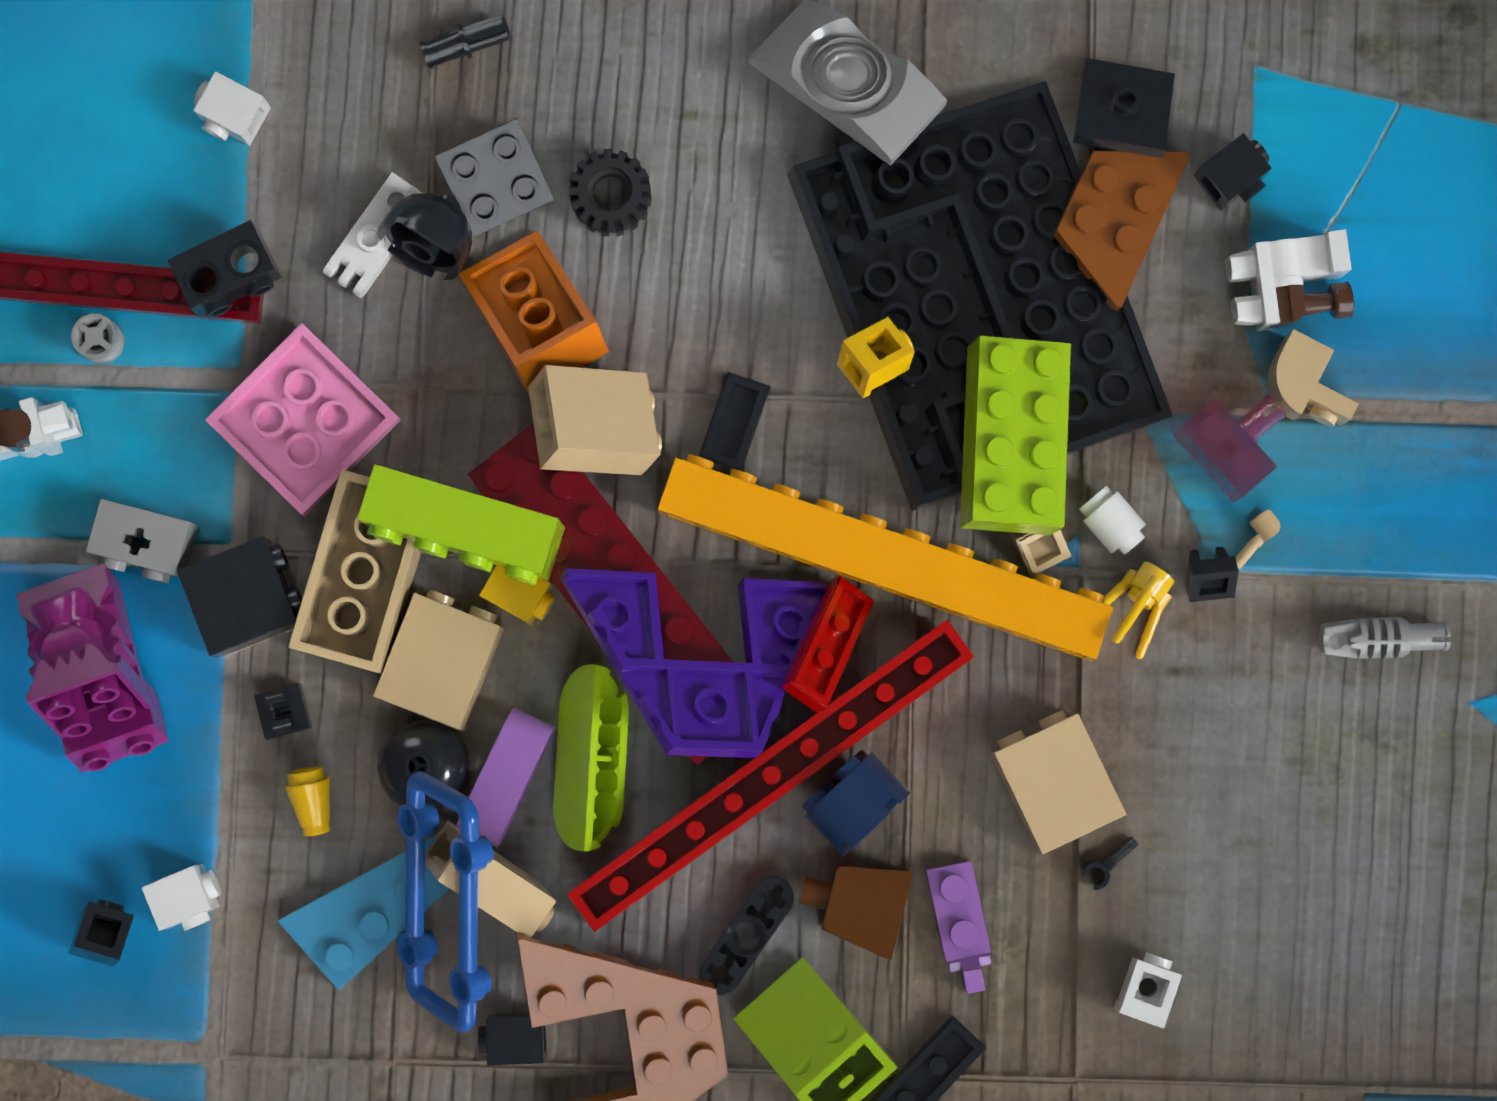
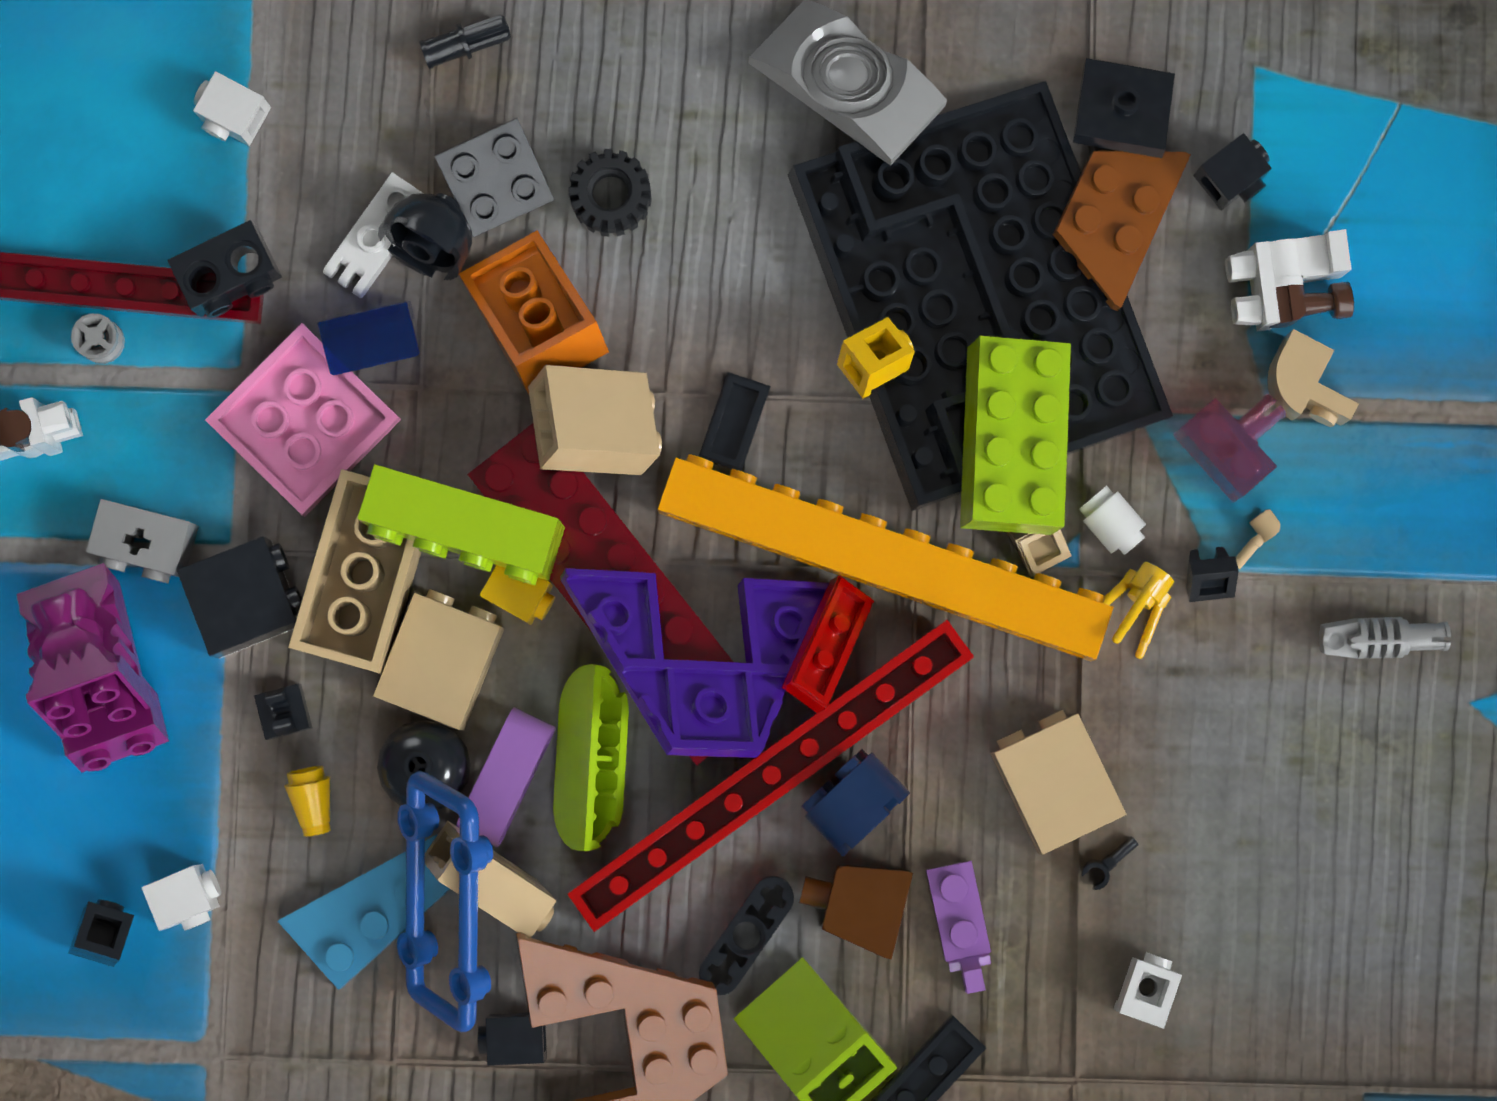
none -> clear blue panel [317,301,420,375]

